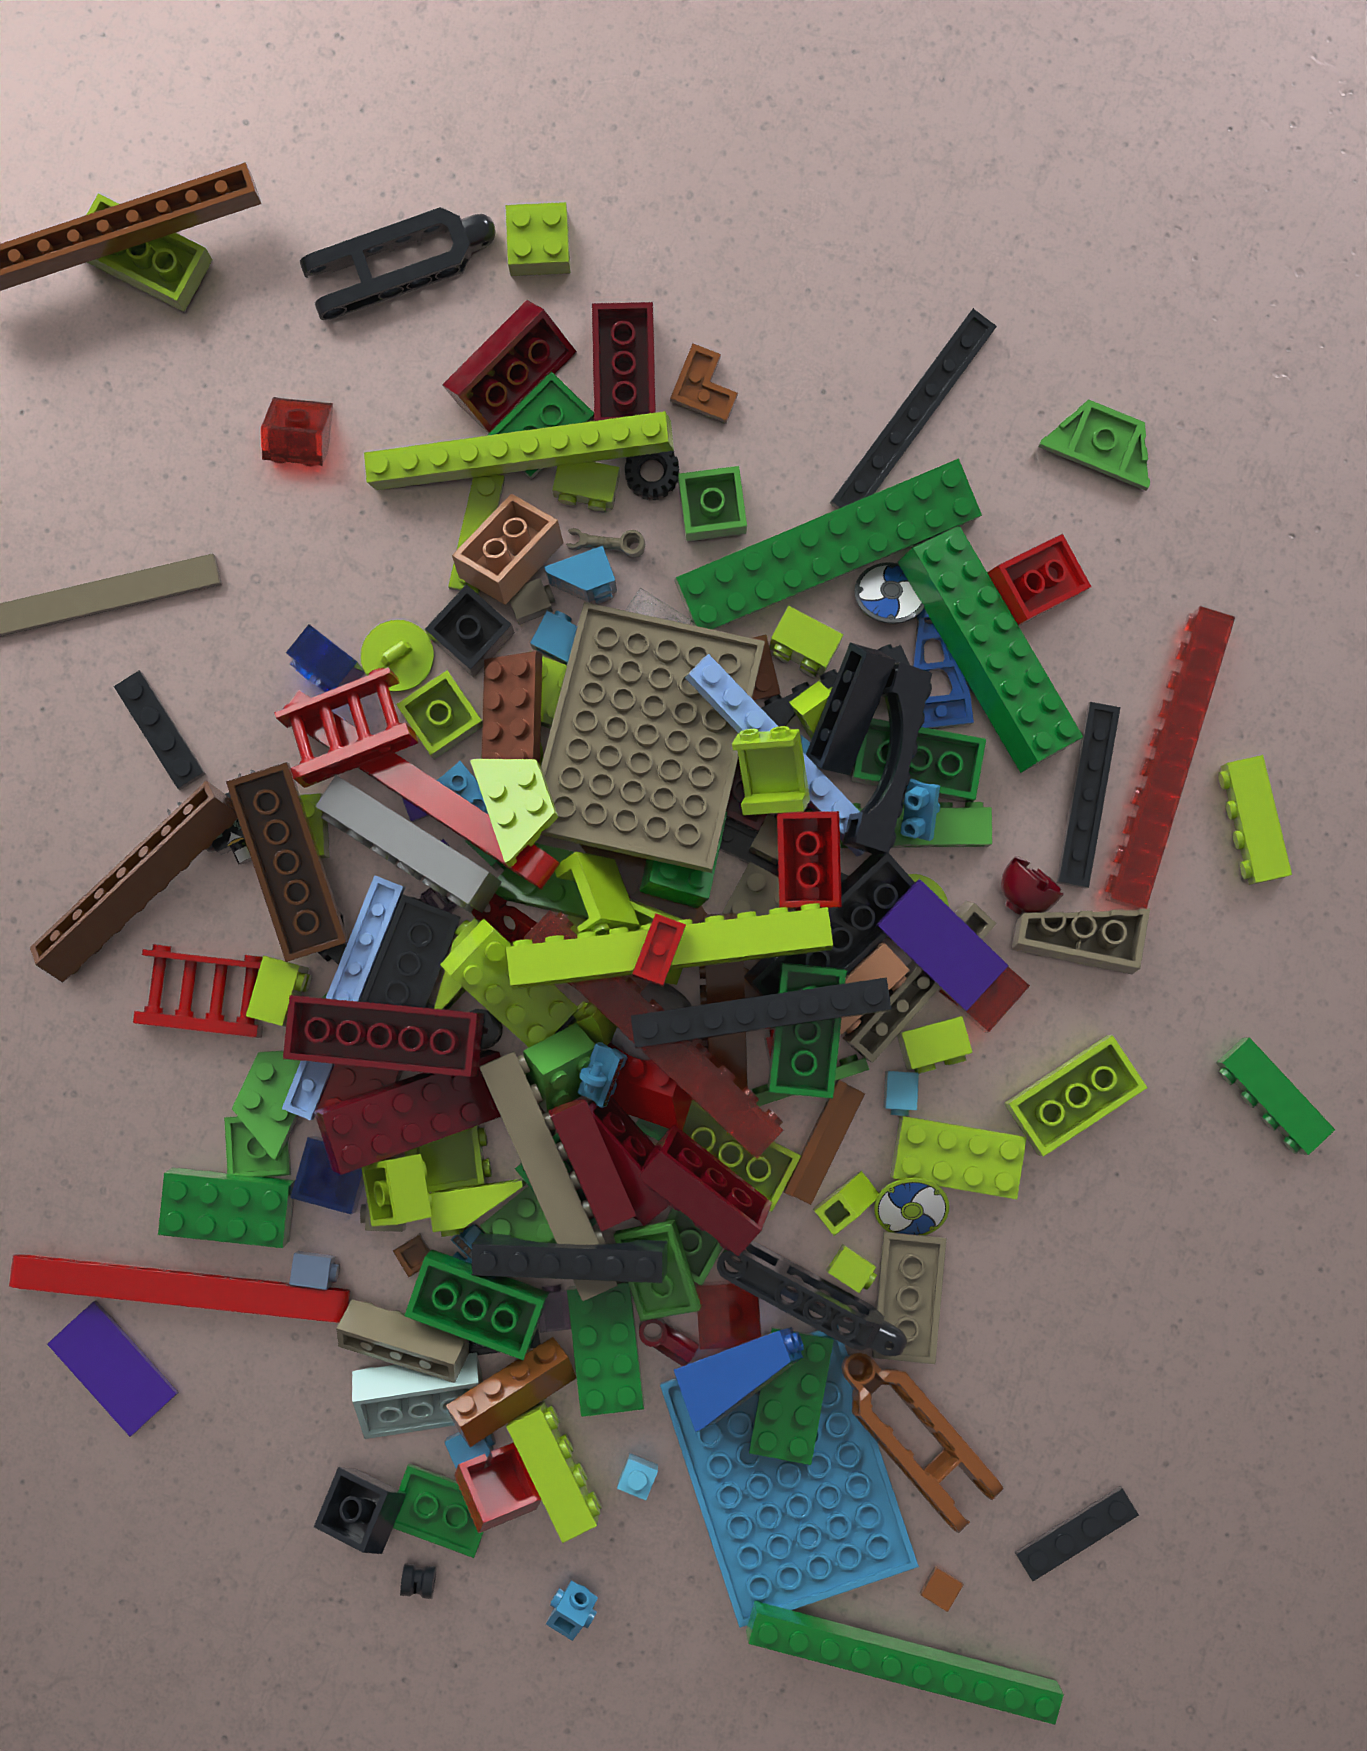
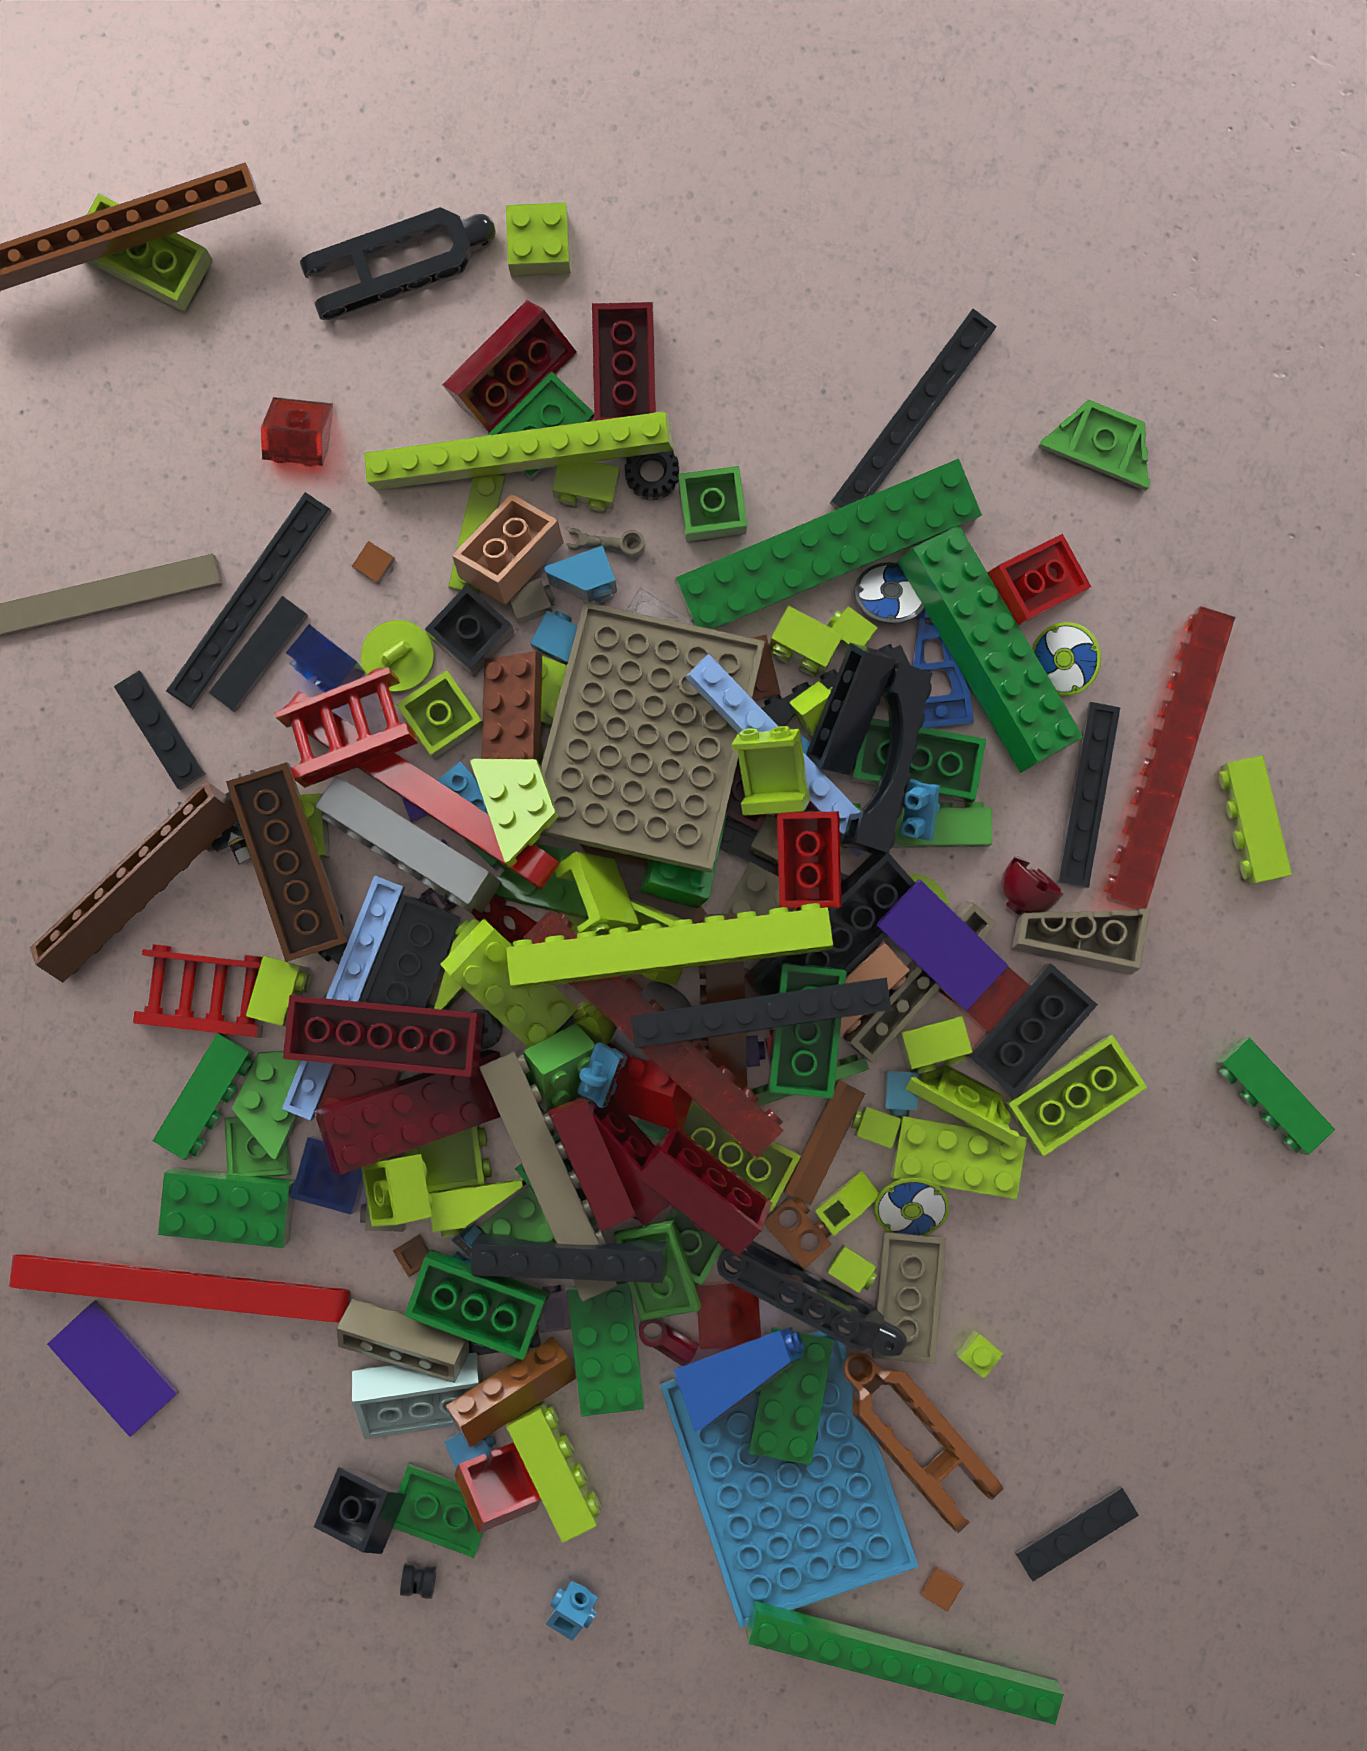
sand blue brick [289,1251,339,1290] -> none
medium azure brick [617,1453,658,1501] -> none
red plate [632,913,686,987] -> none
dark orange plate [670,343,738,424] -> none
none -> green brick [152,1033,255,1160]
none -> black tile [166,492,331,710]
none -> black tile [208,596,308,712]
none -> dark orange tile [352,541,395,584]
none -> plate [746,1035,766,1067]
none -> dark orange brick [764,1196,832,1270]
none -> lime brick [827,606,877,649]
none -> lime brick [851,1106,902,1149]
none -> lime wing [905,1065,1019,1147]
none -> lime brick [956,1330,1004,1378]
none -> black brick [965,963,1098,1099]
none -> shield [1032,622,1101,696]

